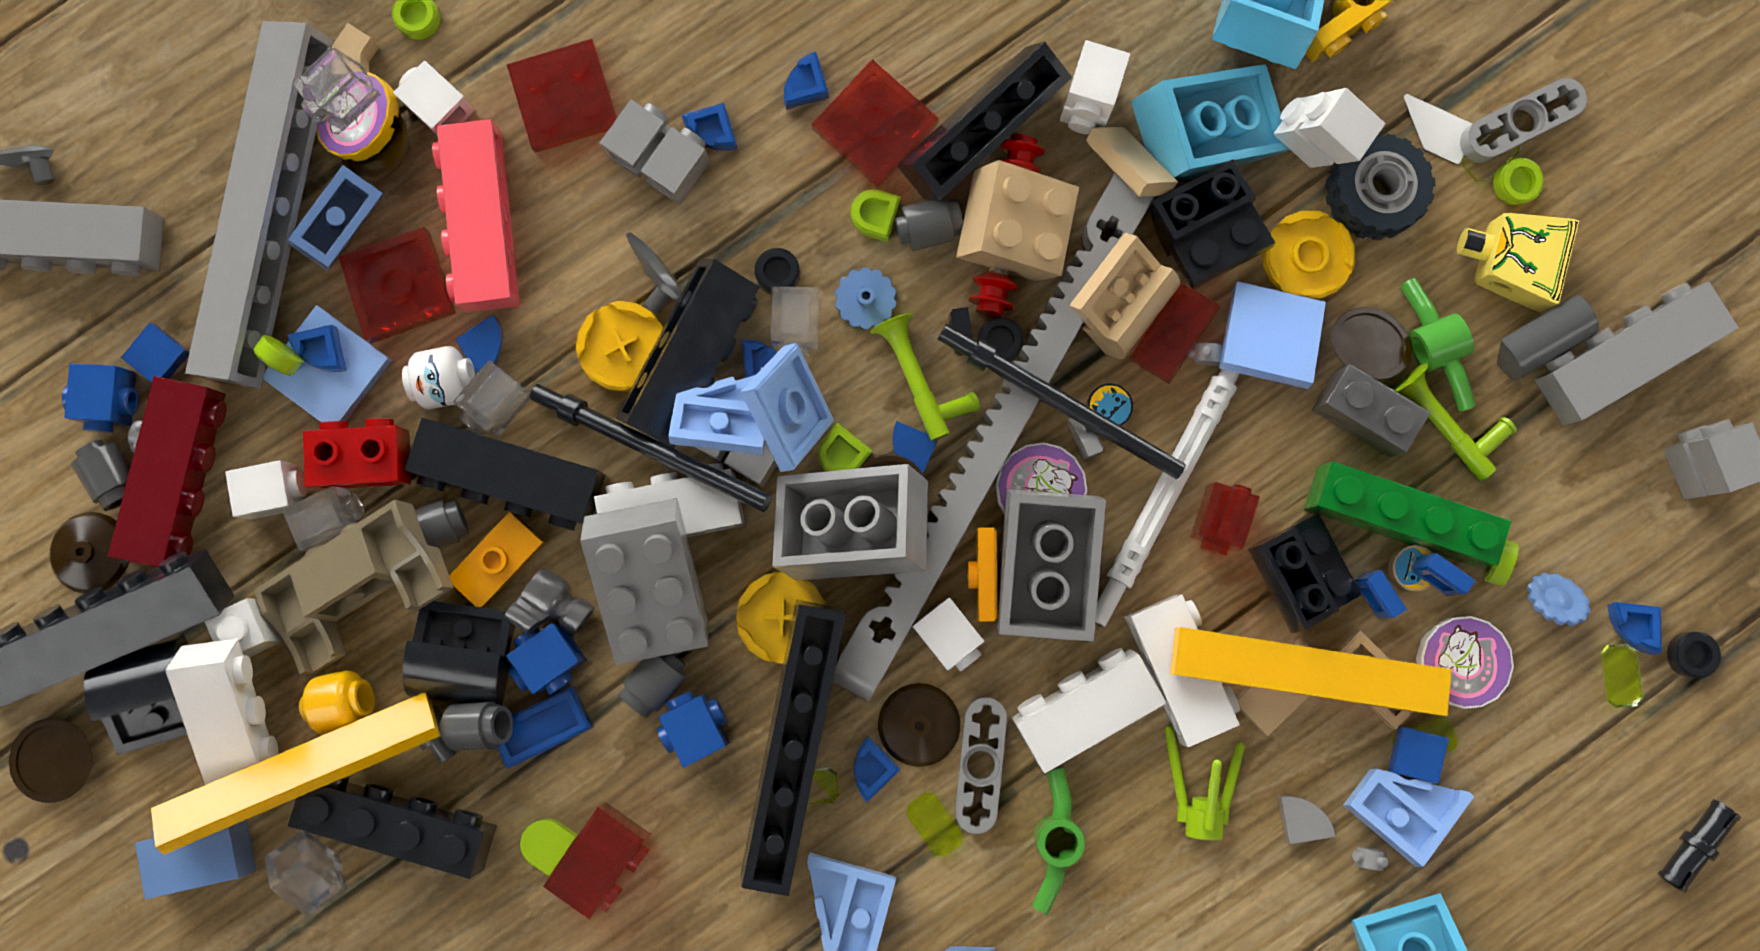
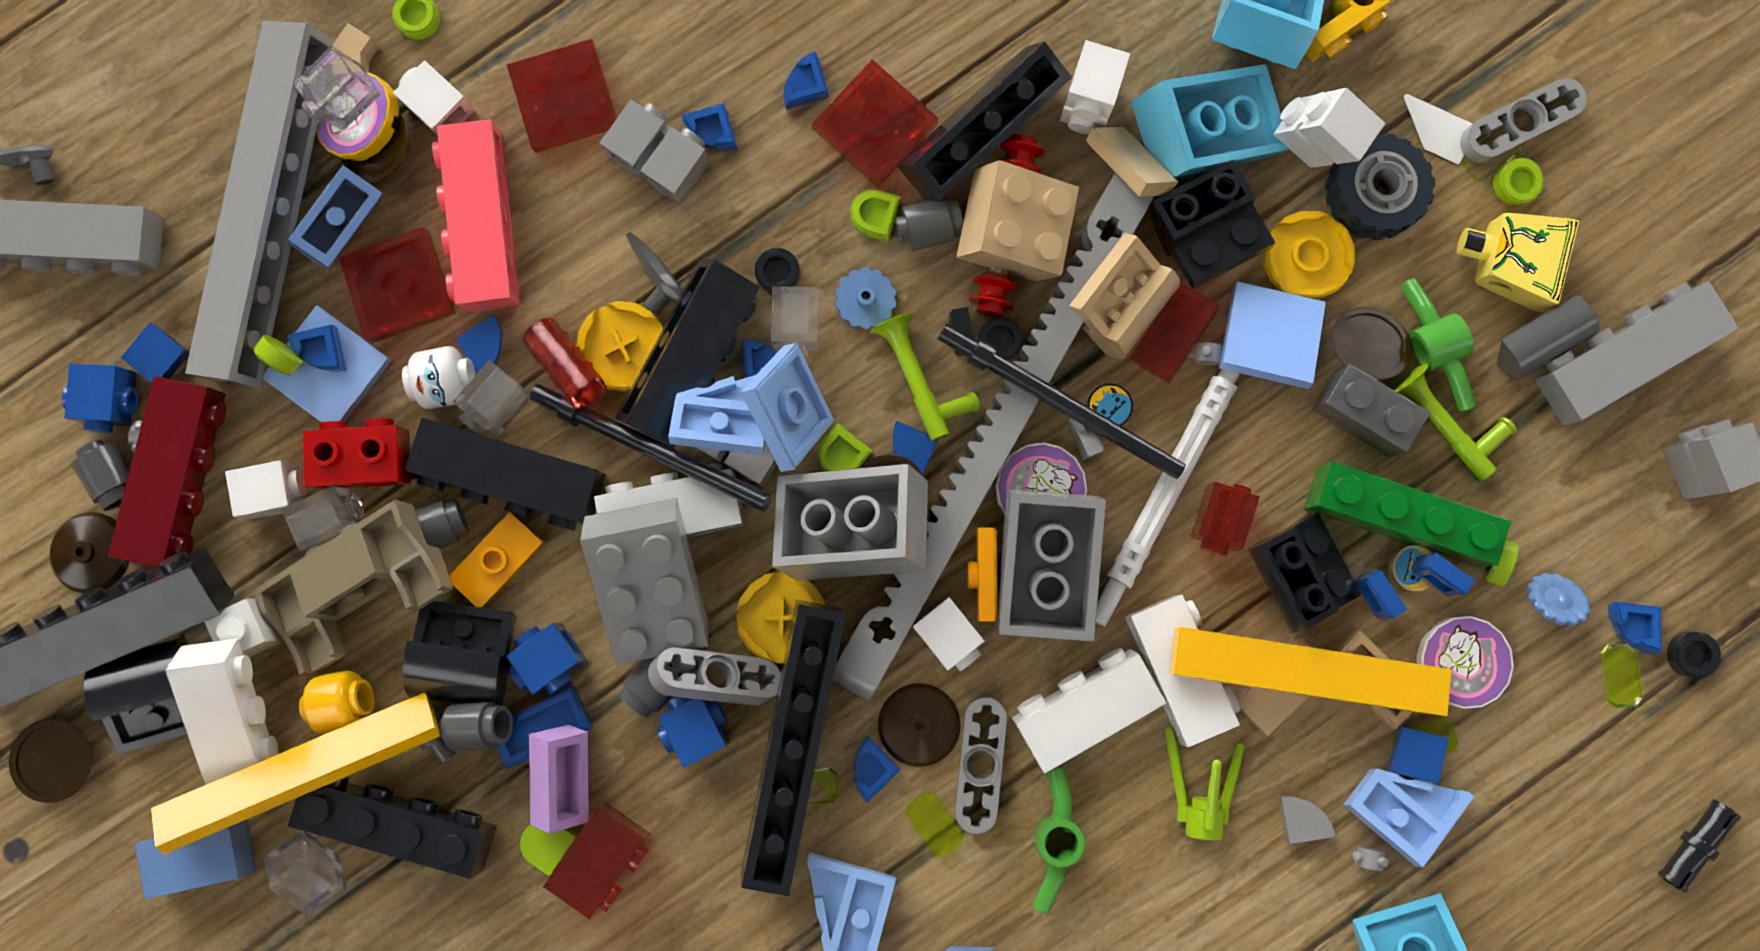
flat silver piece [504,567,595,637] -> none
none -> clear red axle [522,318,606,410]
none -> lavender piece [529,725,589,834]
none -> light grey beam [648,647,781,706]

